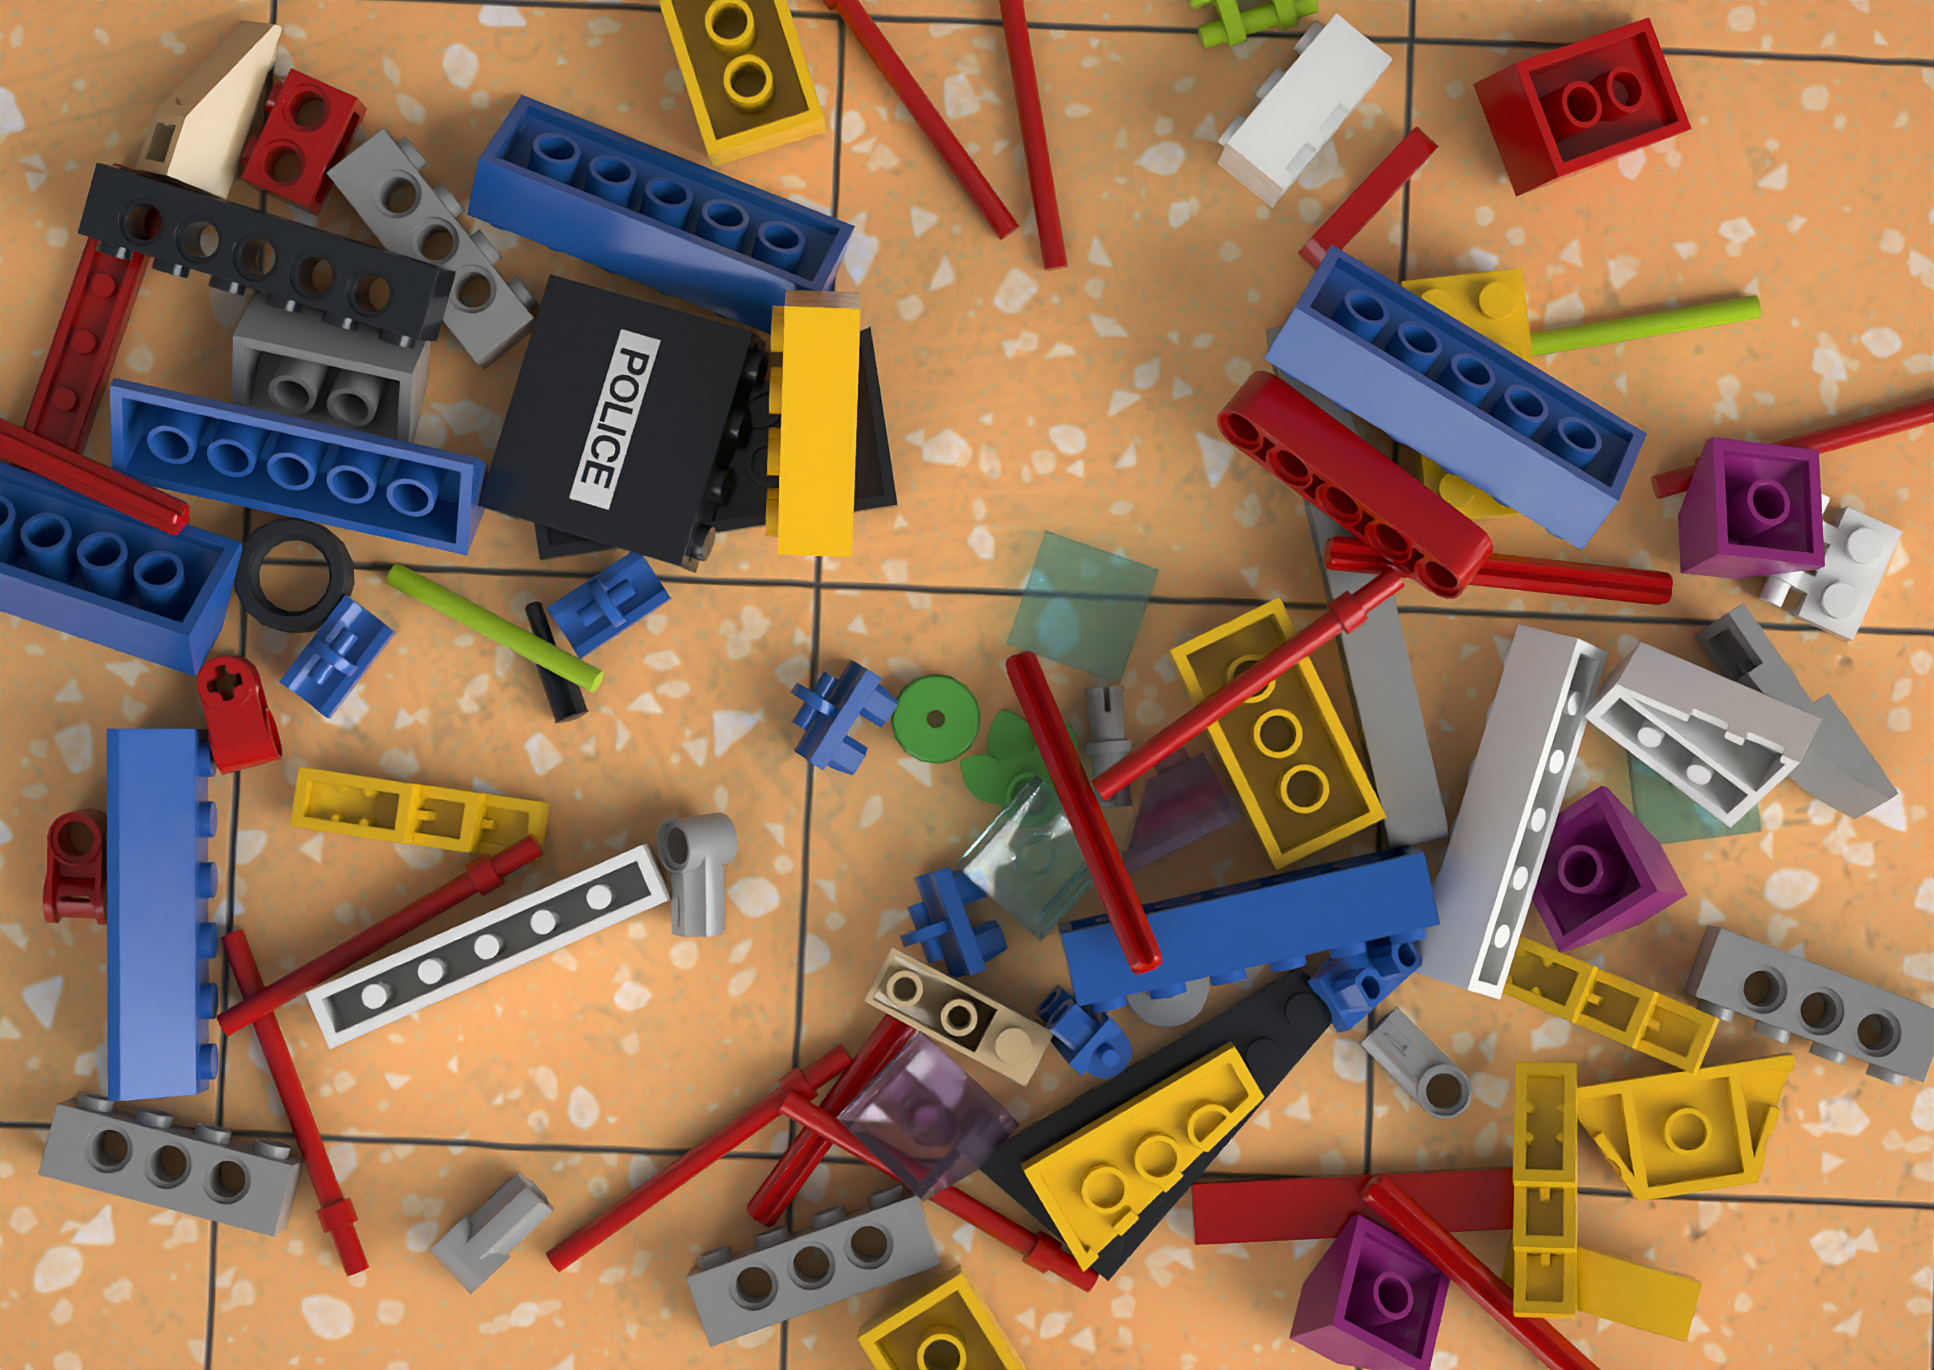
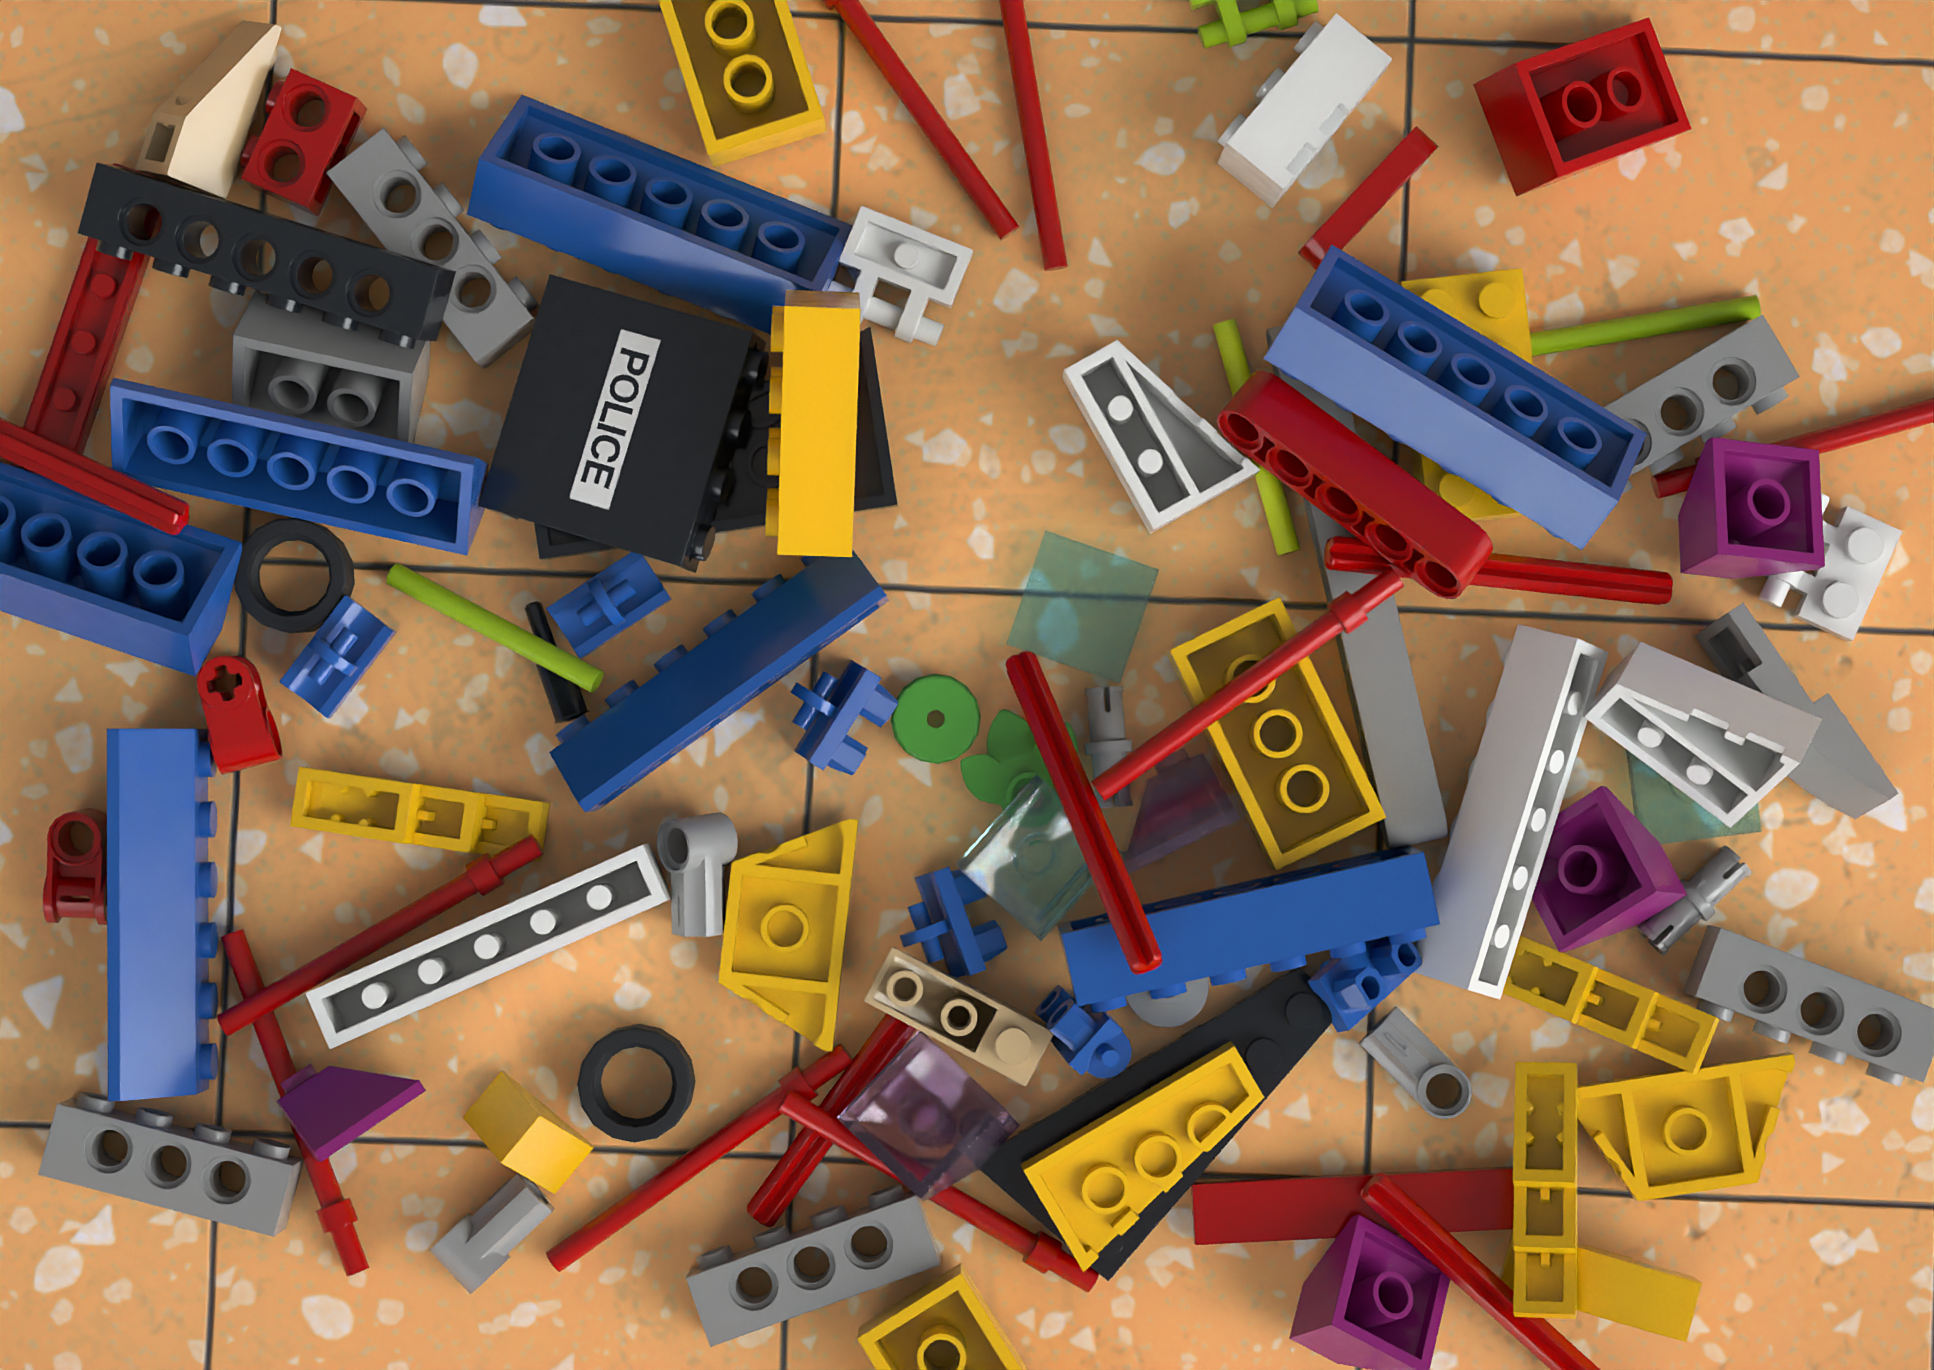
none -> magenta slope [276,1063,426,1162]
none -> yellow slope [463,1070,594,1194]
none -> blue slope [549,549,889,812]
none -> black tyre [577,1024,696,1143]
none -> yellow wing [718,819,859,1052]
none -> white plate [828,205,973,347]
none -> white wedge [1062,340,1260,534]
none -> neon yellow bar [1213,319,1301,556]
none -> light grey brick [1603,314,1800,494]
none -> light grey pin [1636,845,1752,955]

